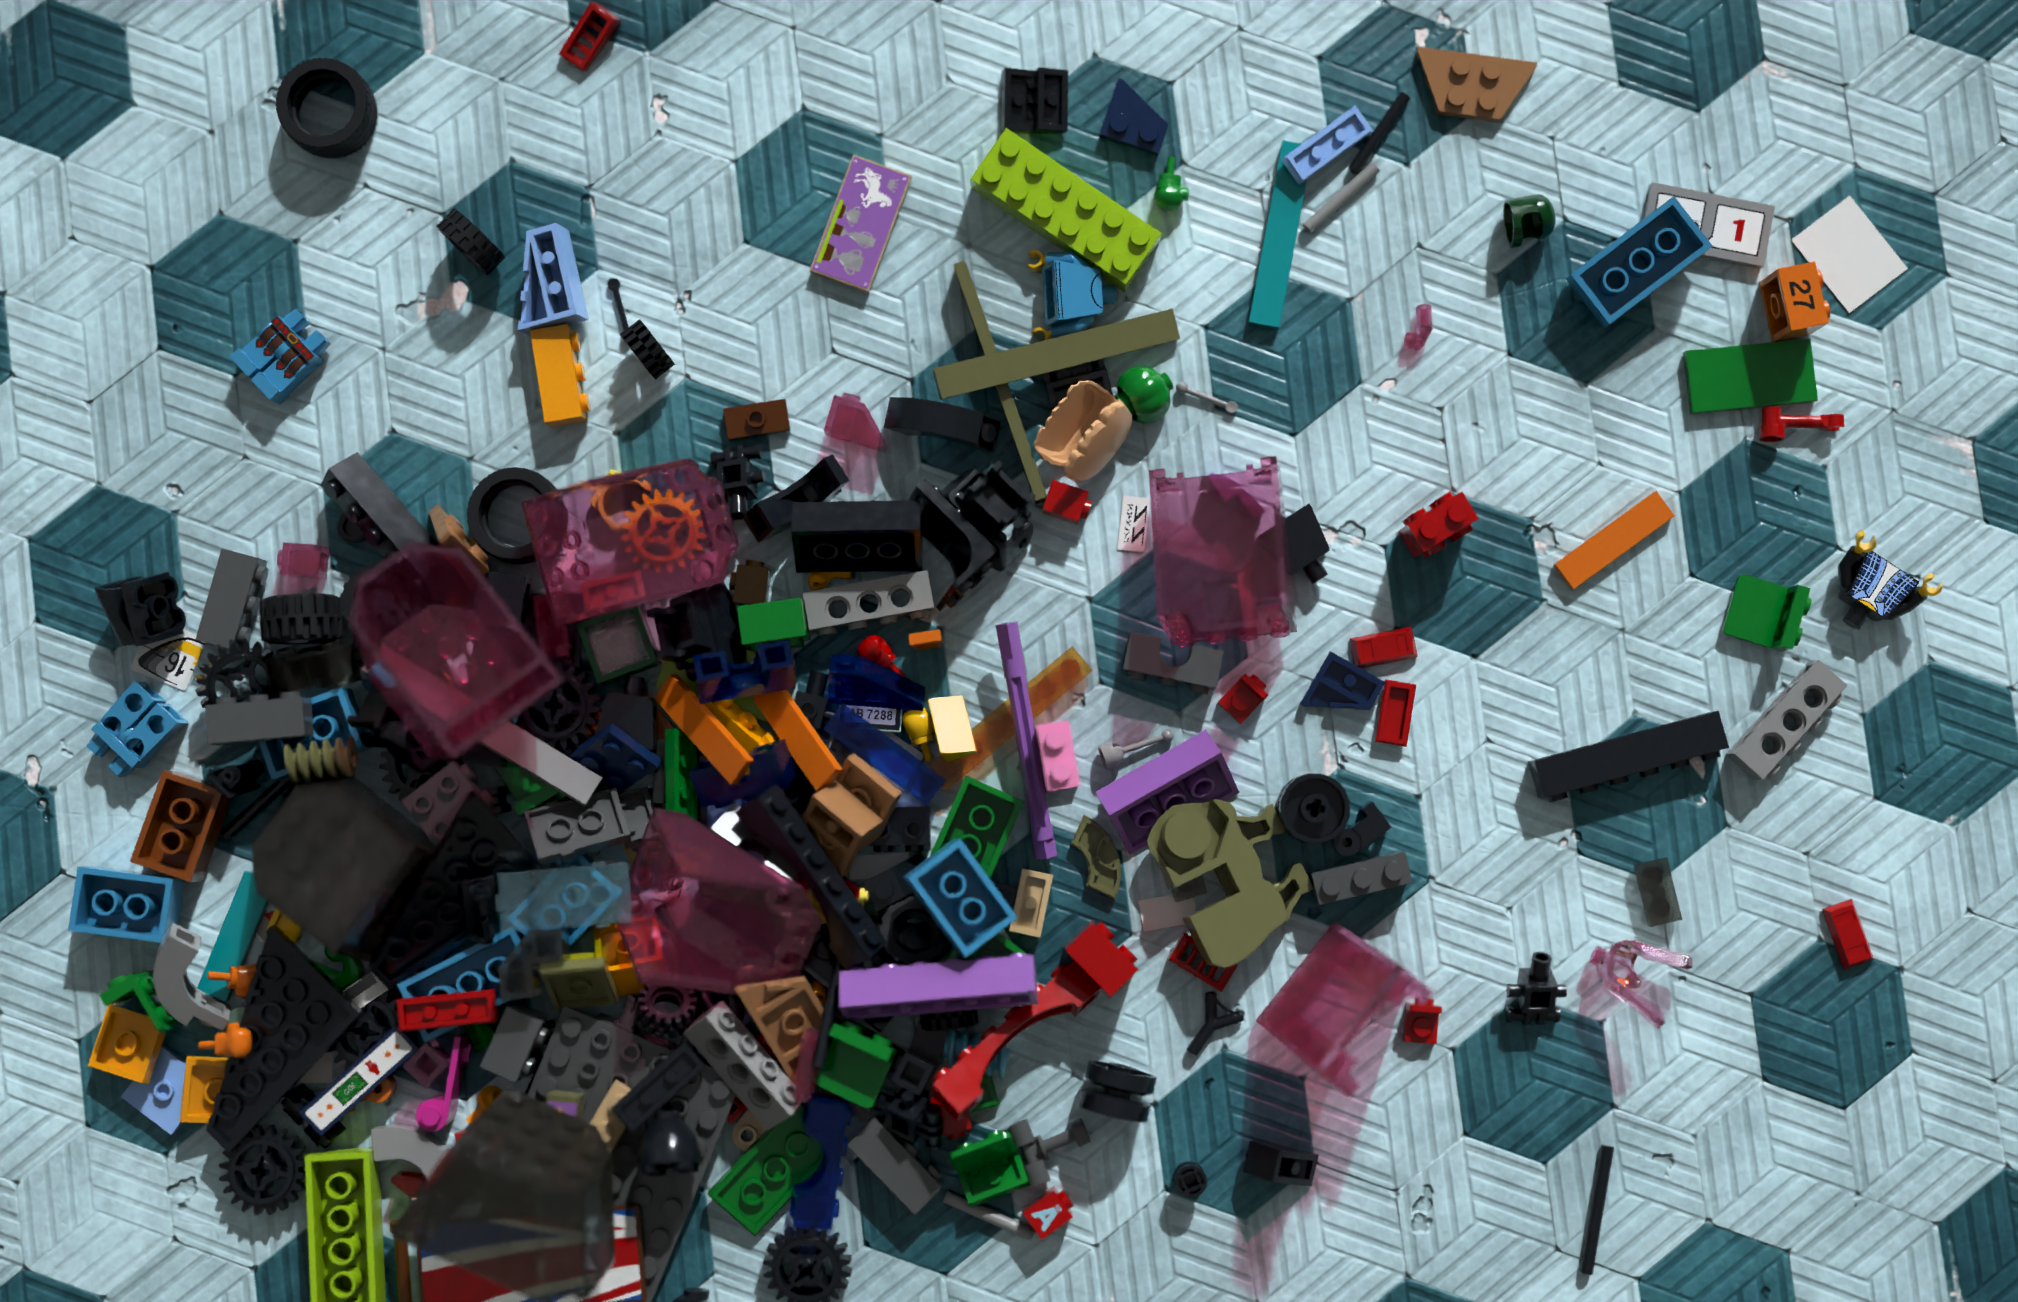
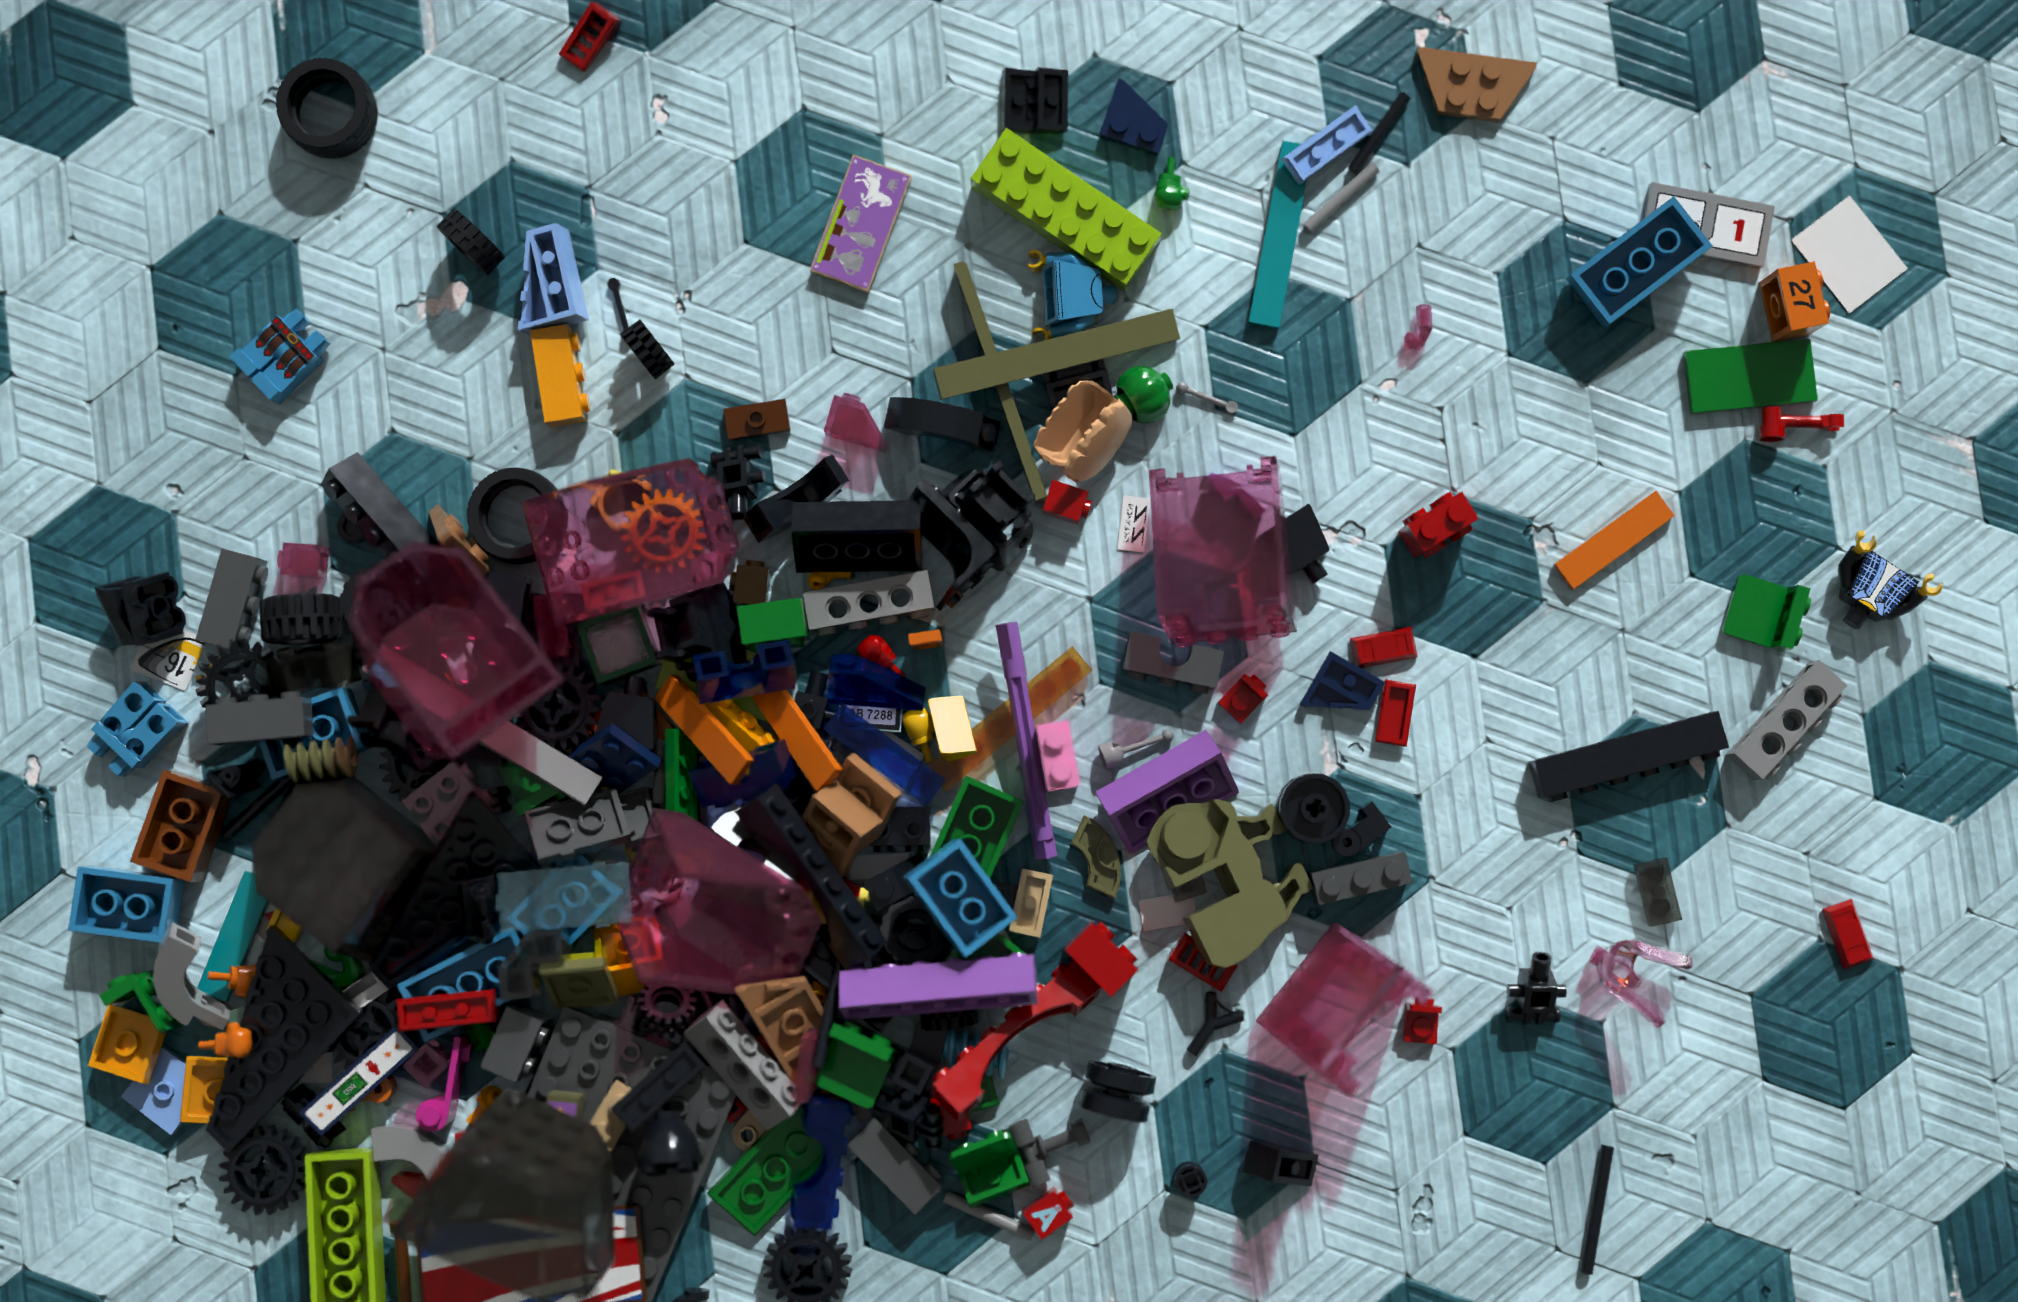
dark green helmet [1503,194,1556,248] -> none

